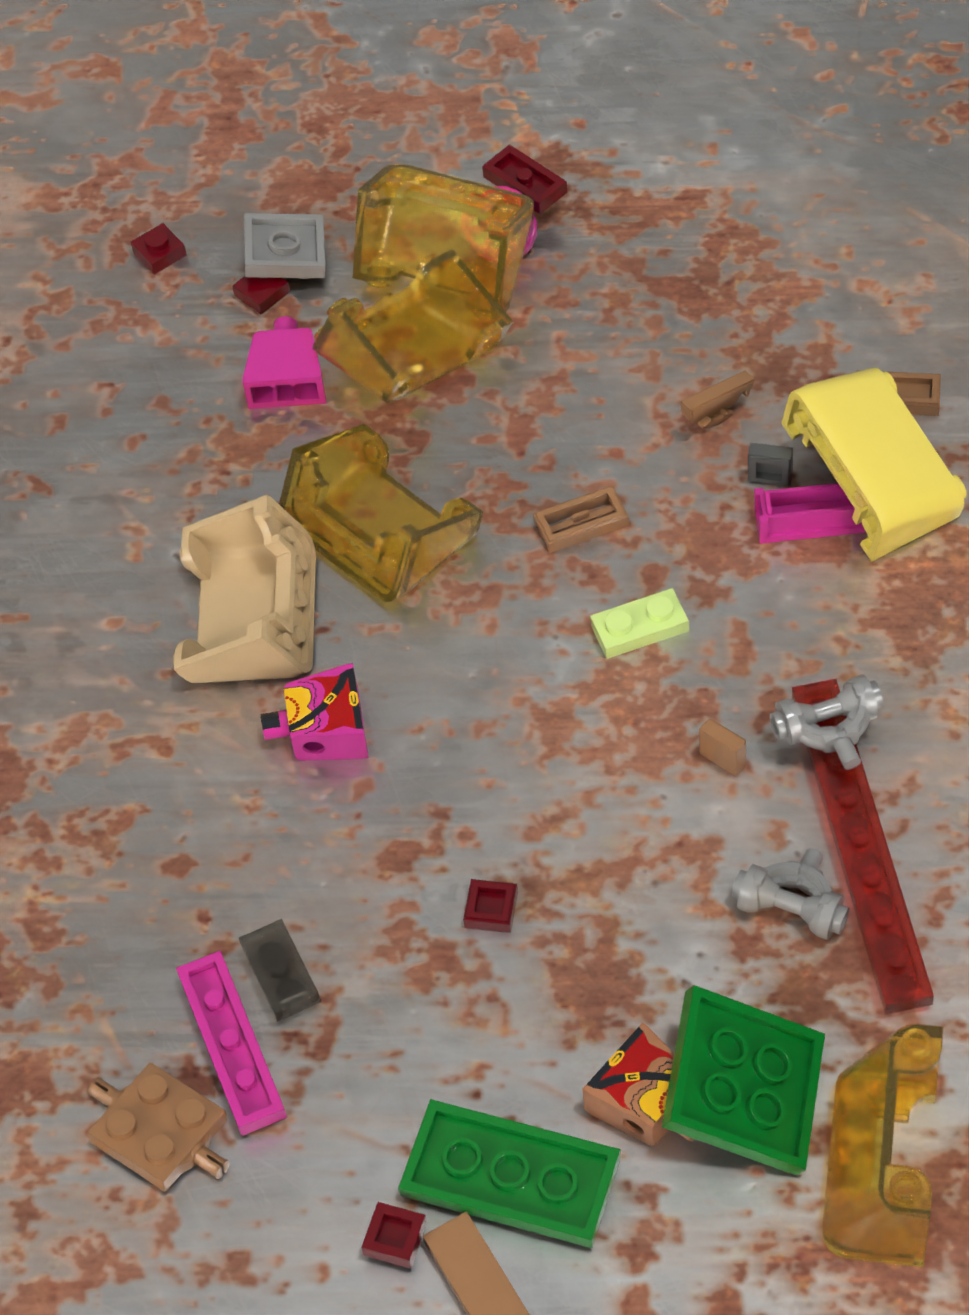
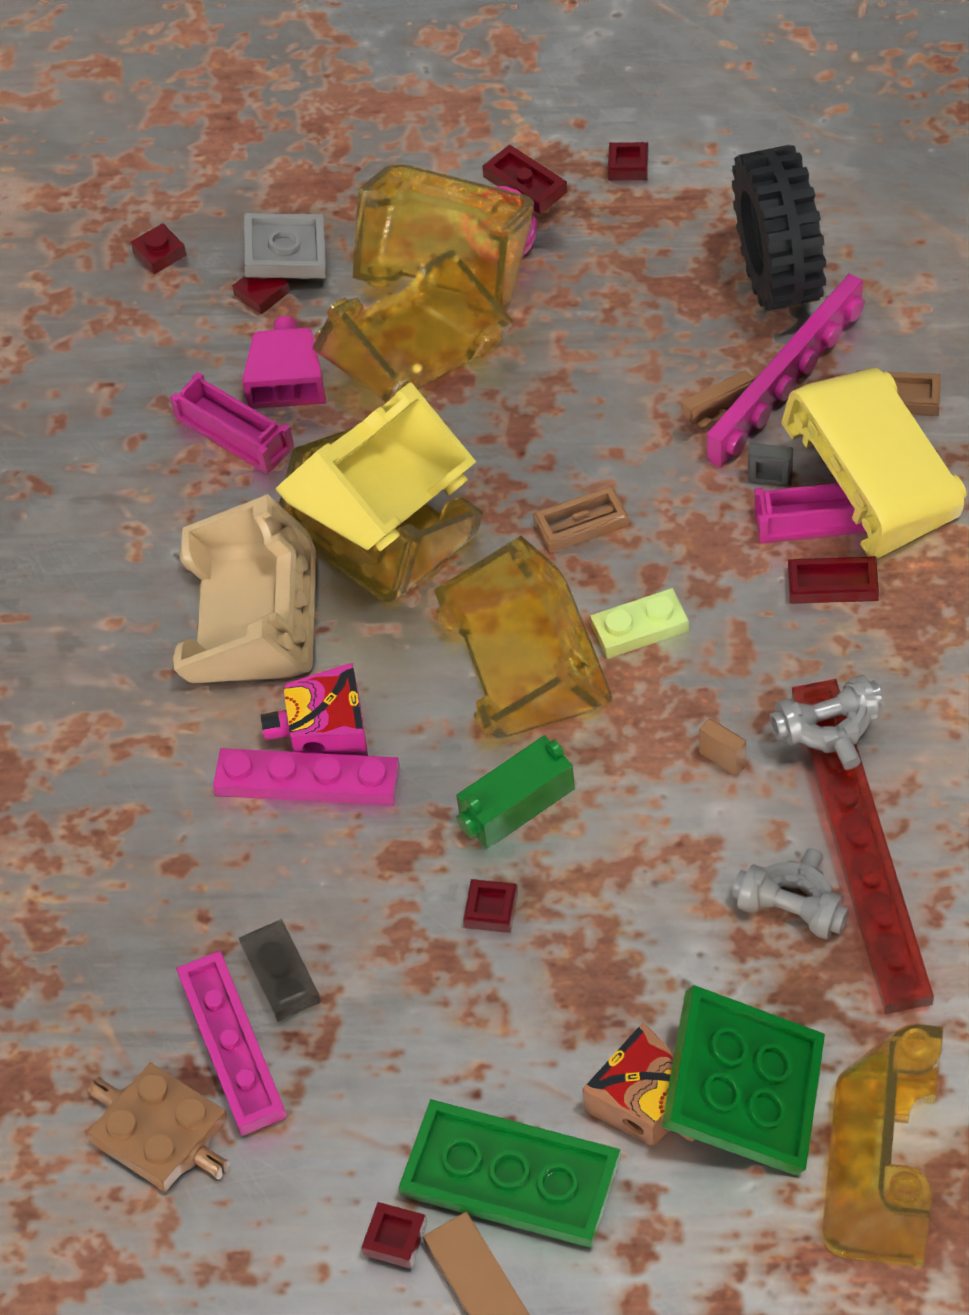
none -> dark pink container [170,371,295,475]
none -> dark pink plate [213,748,400,806]
none -> light yellow windscreen [275,382,476,552]
none -> clear yellow windscreen [434,536,613,739]
none -> green brick [456,735,575,849]
none -> dark red tile [608,142,649,181]
none -> dark pink plate [707,273,865,468]
none -> black tyre [732,144,826,311]
none -> dark red tile [788,556,879,604]

